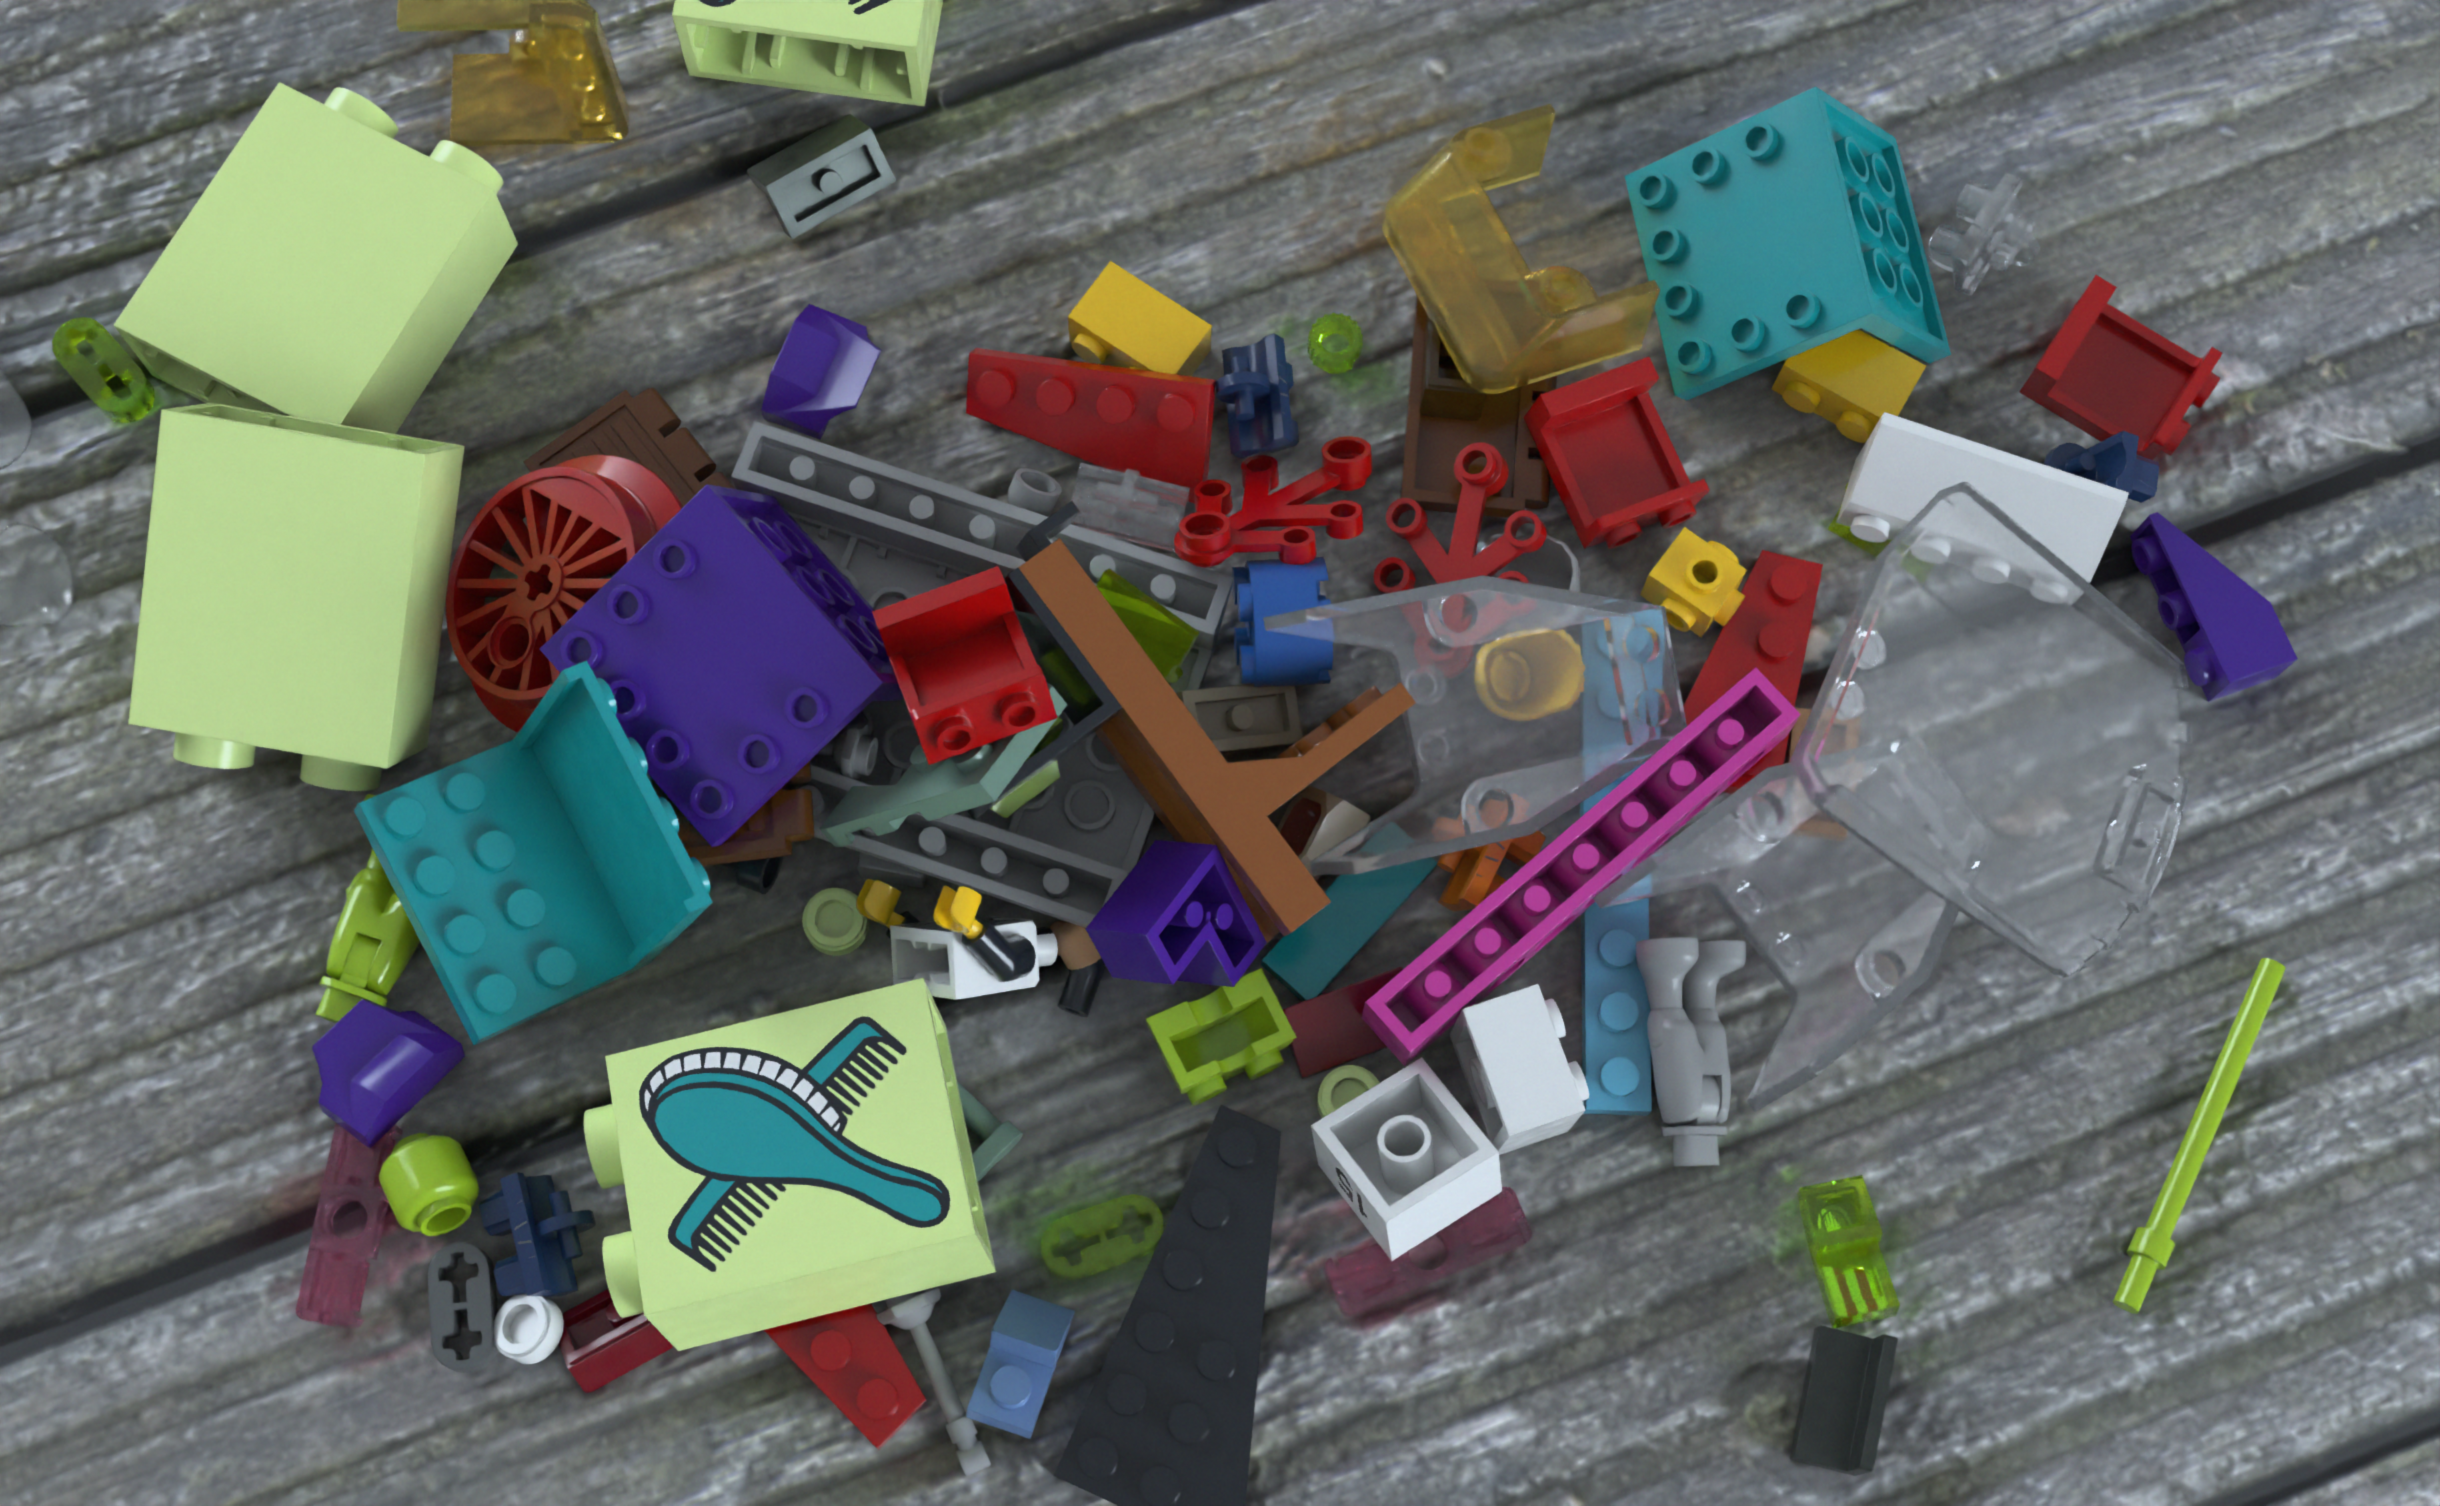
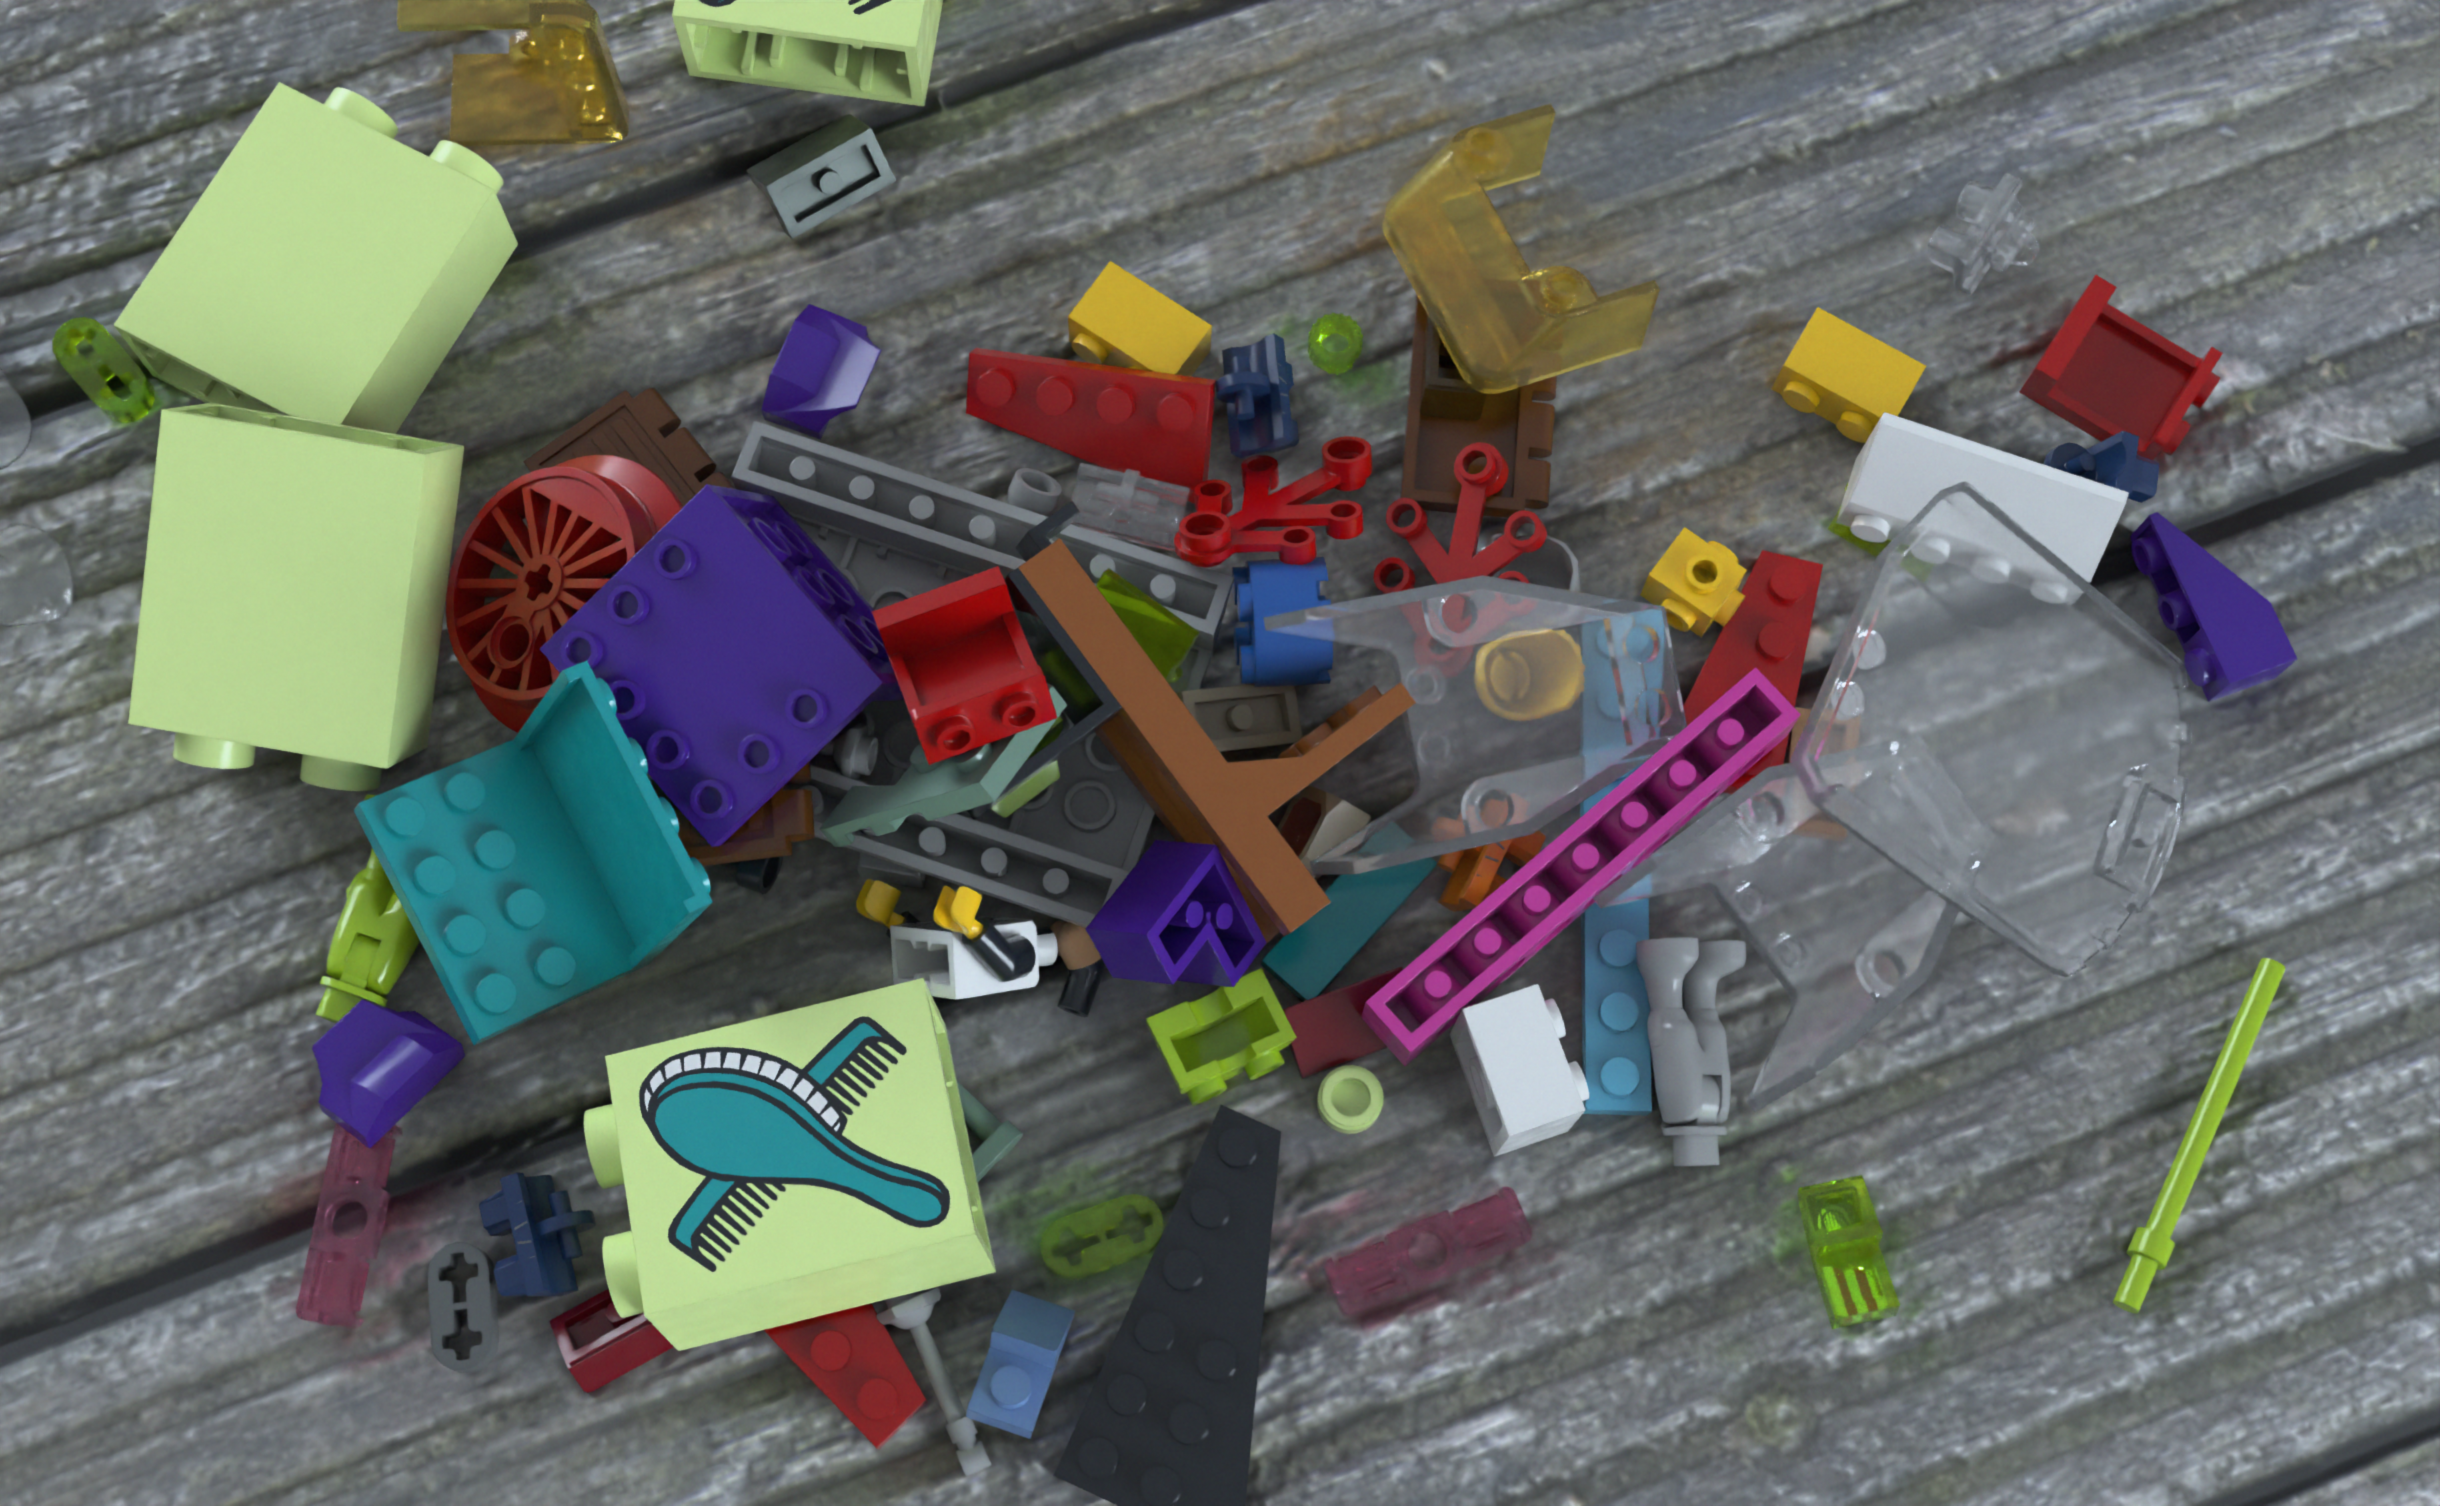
lime head [379,1133,480,1236] -> none
white tile [494,1294,564,1364] -> none
yellowish green tile [802,888,869,956] -> none
white brick [1311,1057,1502,1261] -> none
red panel [1523,356,1710,549] -> none
teal bracket [1624,86,1951,401] -> none
pearl dark grey panel [1789,1325,1898,1476] -> none

